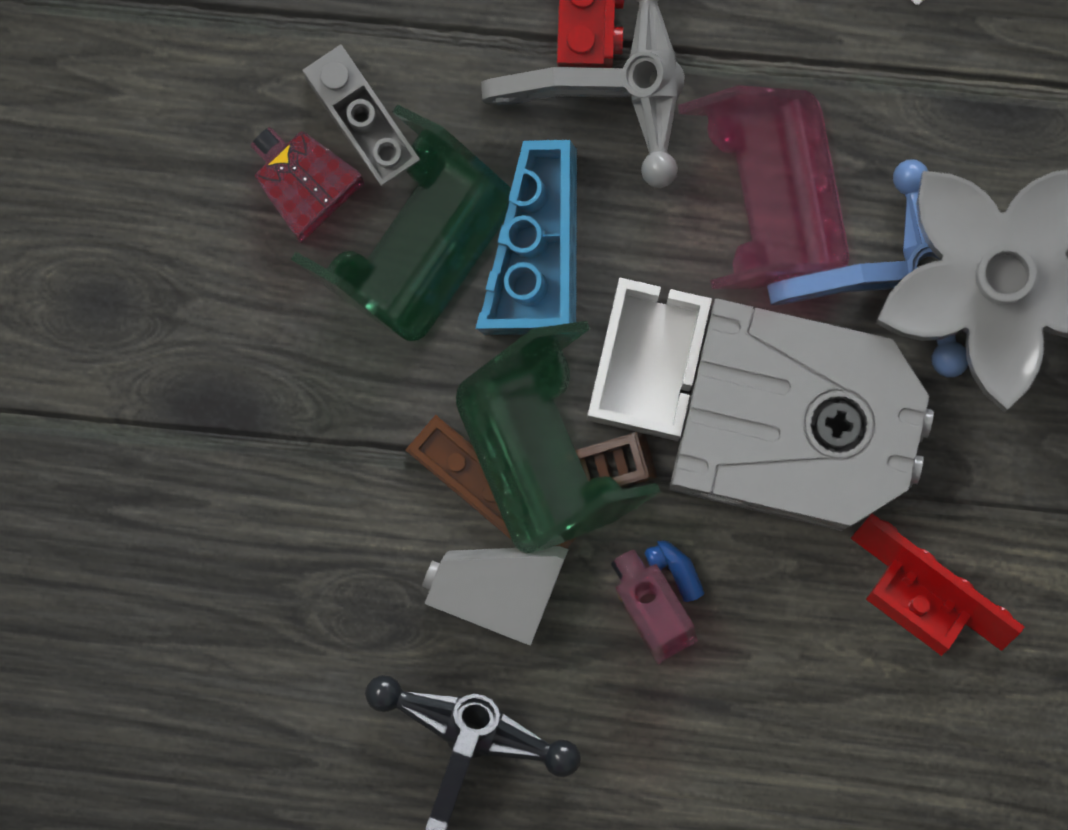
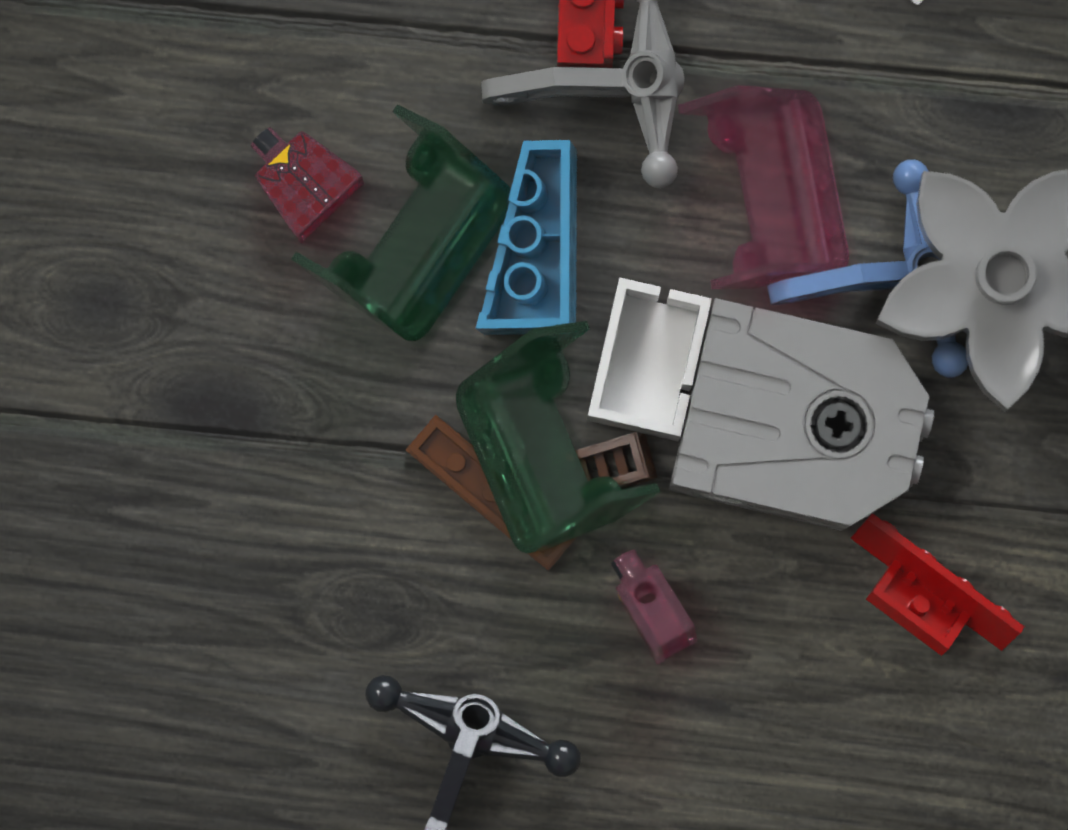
light grey slope [302,44,420,186] -> none
light grey slope [422,546,569,646] -> none
blue arm [644,540,705,602] -> none

